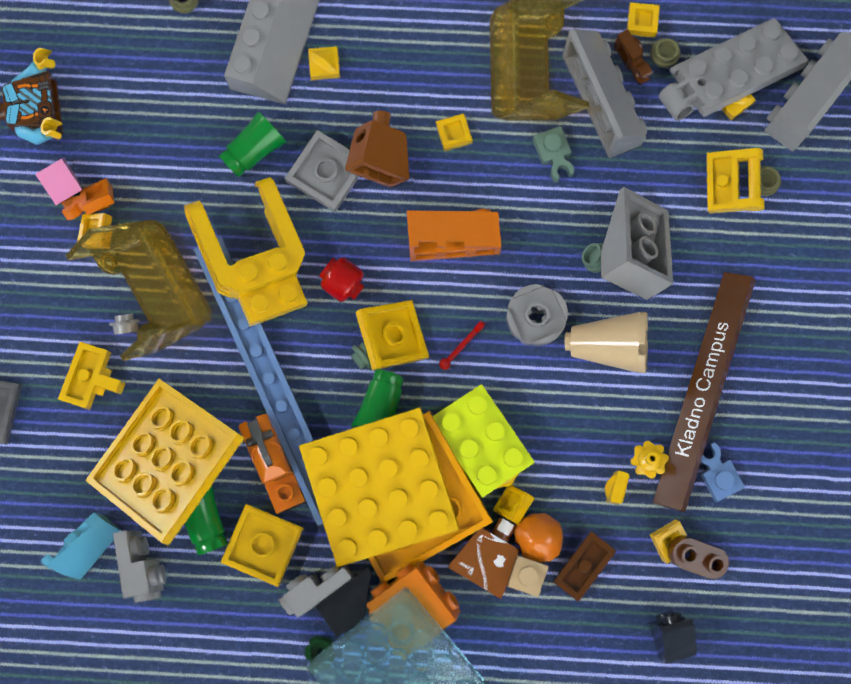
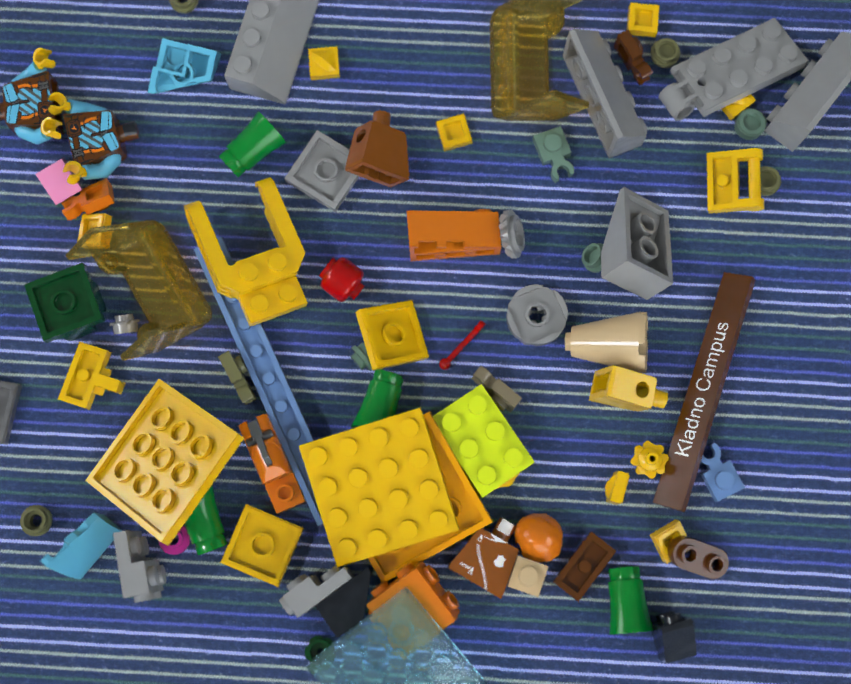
yellow tile [493,485,535,525] -> none
none -> olive plate [20,505,53,536]
none -> dark green panel [24,263,107,343]
none -> torso [48,92,140,185]
none -> medium azure slope [147,38,221,94]
none -> dark pink plate [158,525,190,555]
none -> olive plate [218,351,257,405]
none -> dark tan plate [471,366,522,413]
none -> light grey gear [499,210,525,259]
none -> yellow torso [589,365,668,412]
none -> green plant [608,566,654,635]
none -> sand green tile [734,108,766,140]

